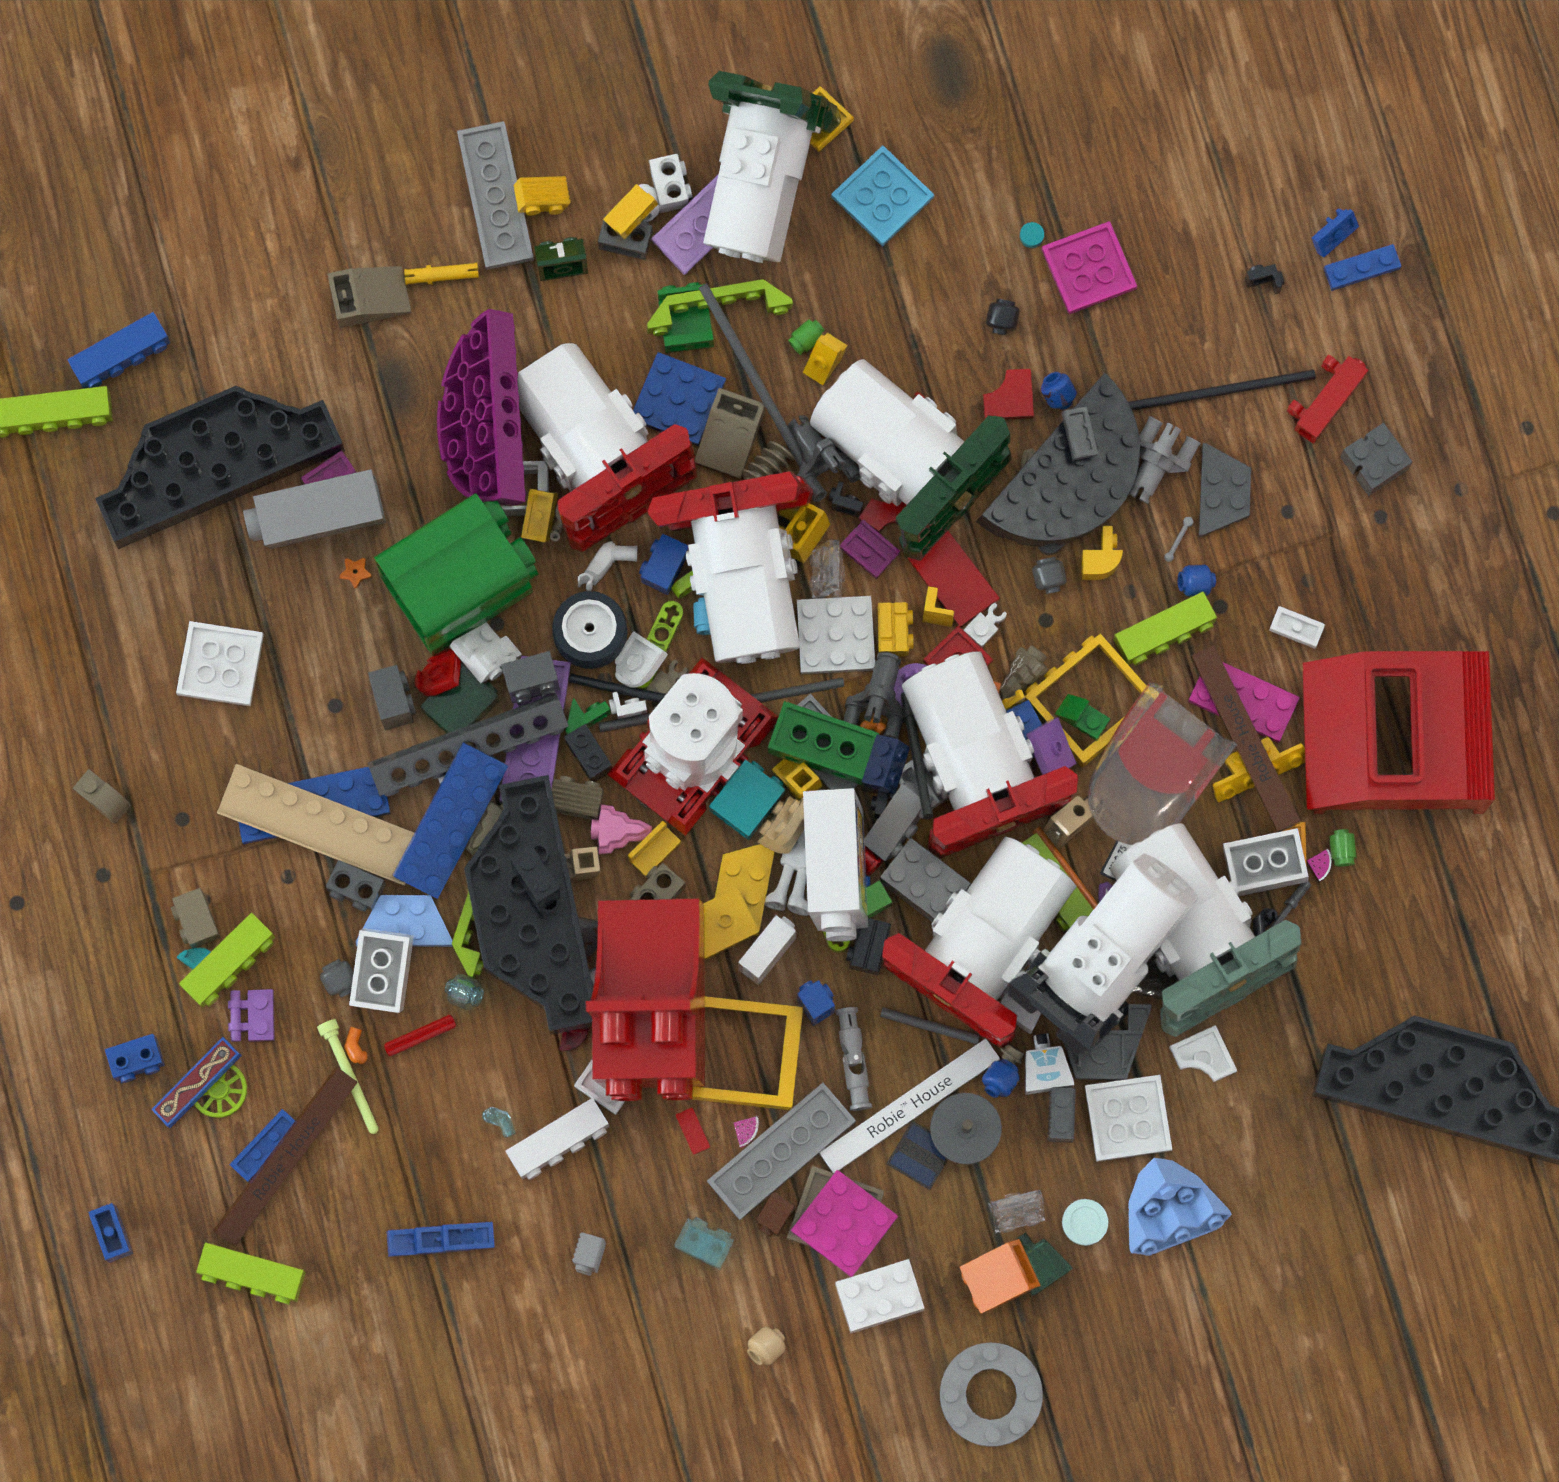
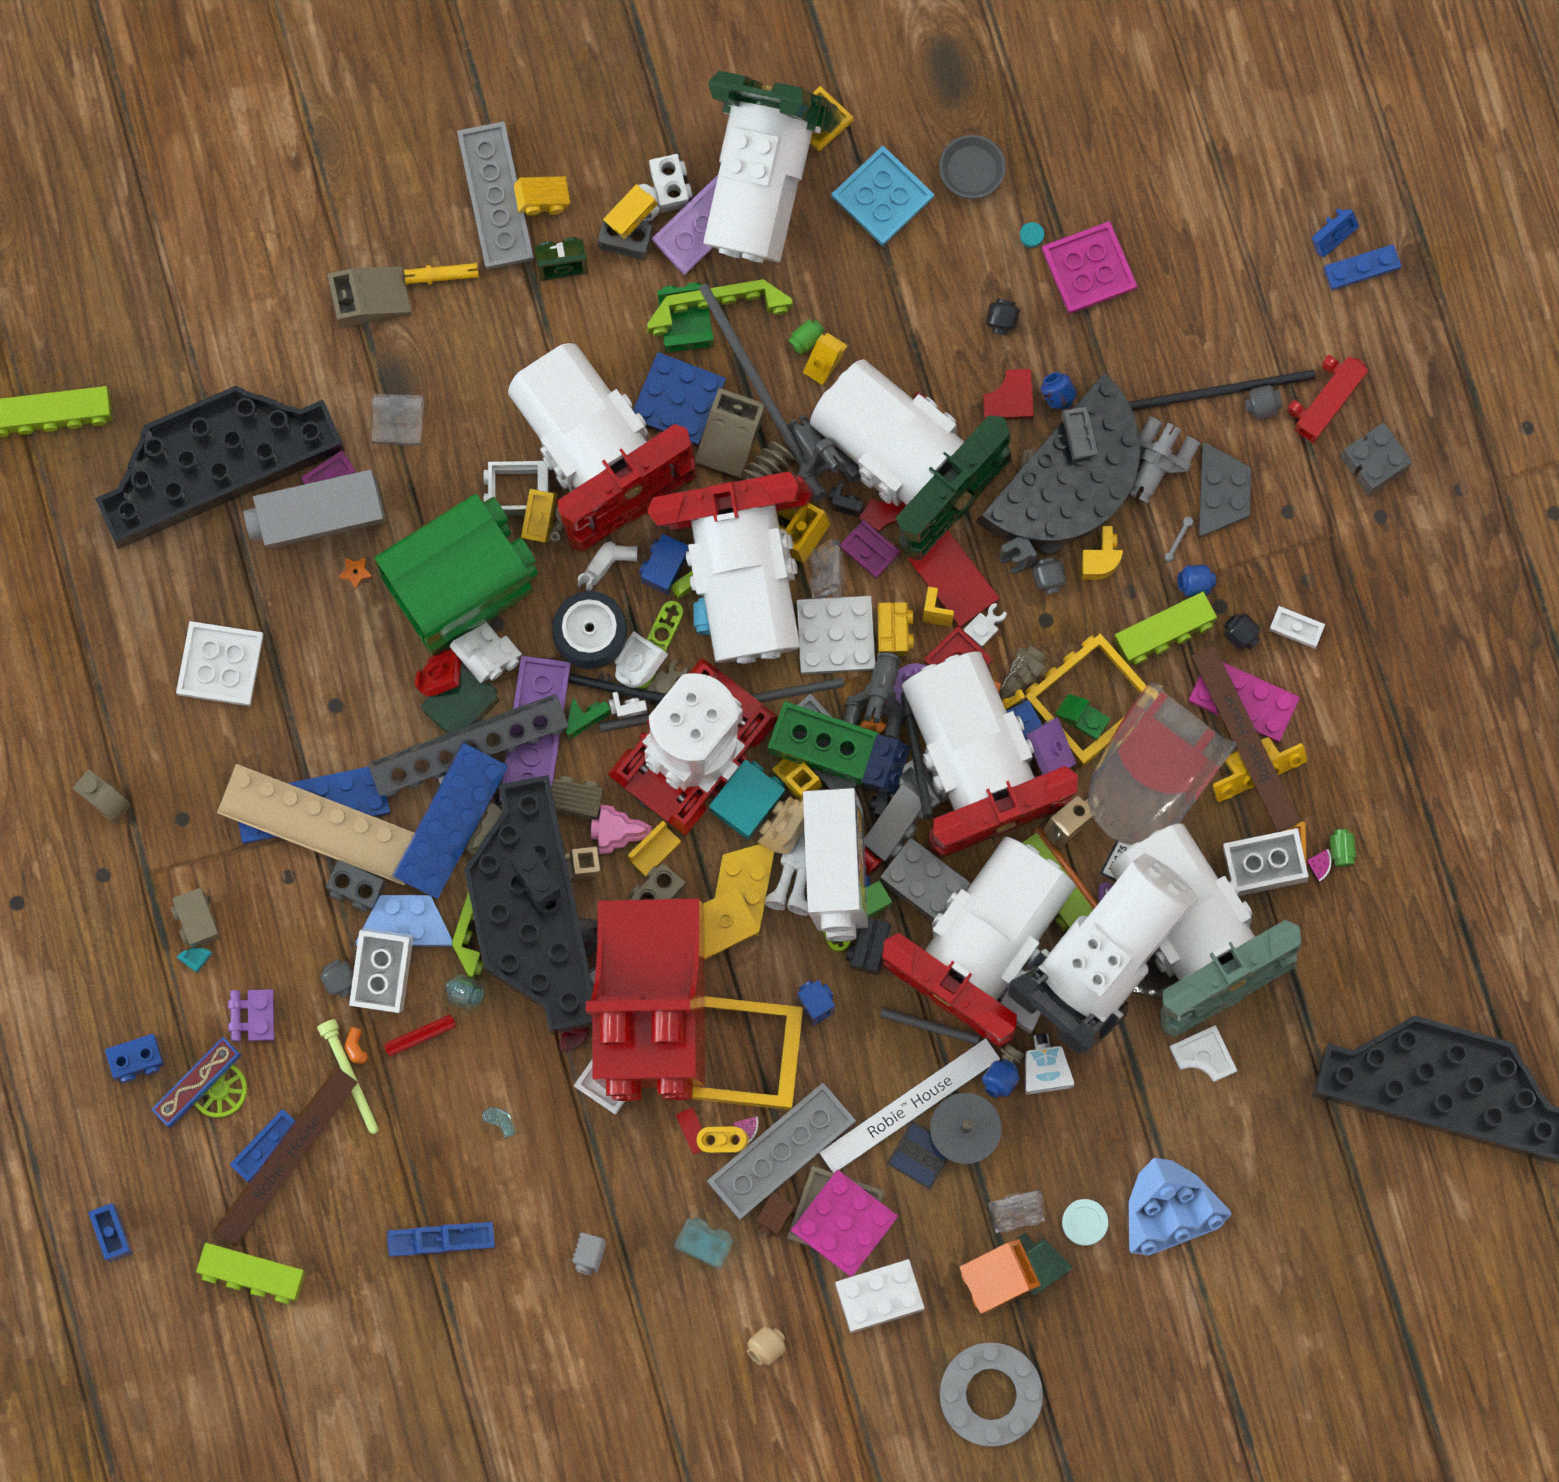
blue brick [67,312,170,389] -> none
lime brick [179,913,275,1008] -> none
dark grey brick [368,665,416,730] -> none
magenta brick [437,309,526,506] -> none
dark grey brick [501,651,560,705] -> none
white brick [506,1098,609,1180] -> none
black brick [564,724,612,782] -> none
white brick [738,915,796,986] -> none
light grey piece [835,1007,872,1111] -> none
dark grey brick [1047,1087,1076,1143] -> none
dark grey wing [1059,1004,1151,1081] -> none
white plate [1085,1075,1172,1162] -> none
black bracket [1245,264,1284,294] -> none
black arm [1252,908,1278,937] -> none
dark grey piece [1270,882,1312,928] -> none
red panel [1303,651,1495,815] -> none
none -> clear plate [371,394,424,446]
none -> yellow plate [697,1127,749,1153]
none -> dark grey piece [939,135,1006,199]
none -> dark grey hinge [999,537,1037,574]
none -> black head [1223,613,1261,650]
none -> dark grey head [1245,385,1283,420]

